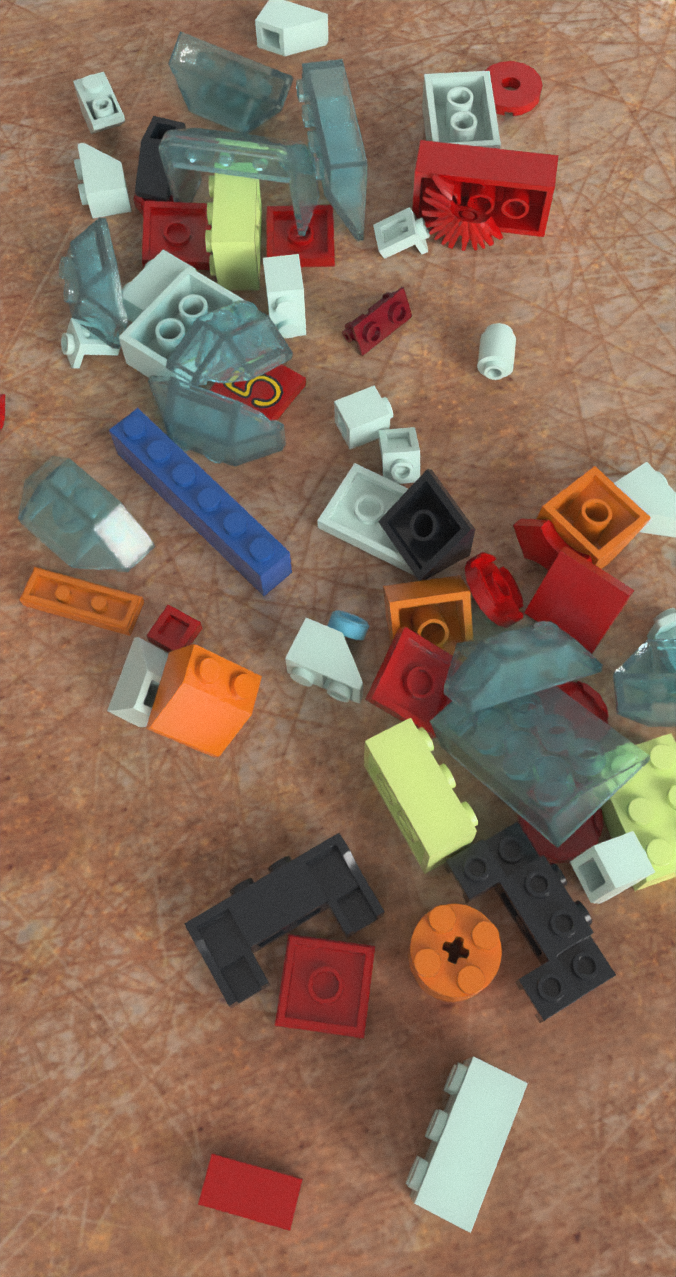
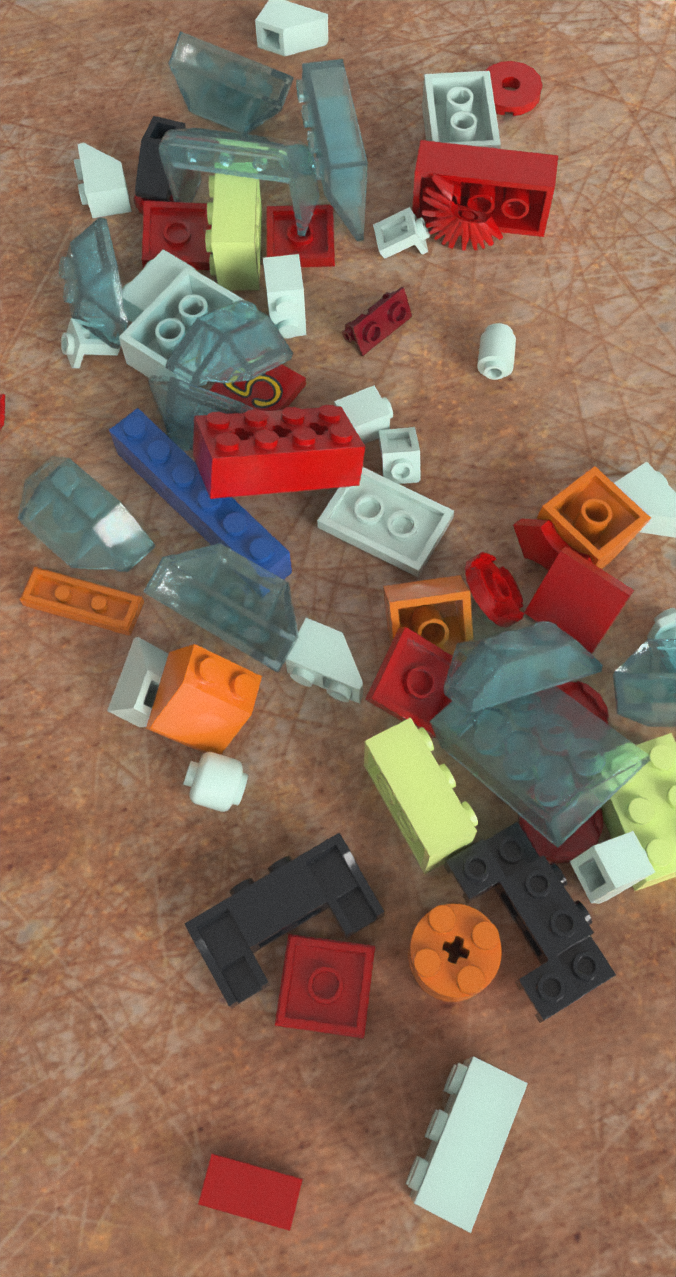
light aqua slope [73,72,125,134] -> none
red tile [146,605,203,652] -> none
medium azure tile [327,610,369,640] -> none
black slope [378,469,476,581] -> none
none -> clear light blue wedge [143,543,299,672]
none -> light aqua head [183,752,248,812]
none -> red brick [193,405,365,499]

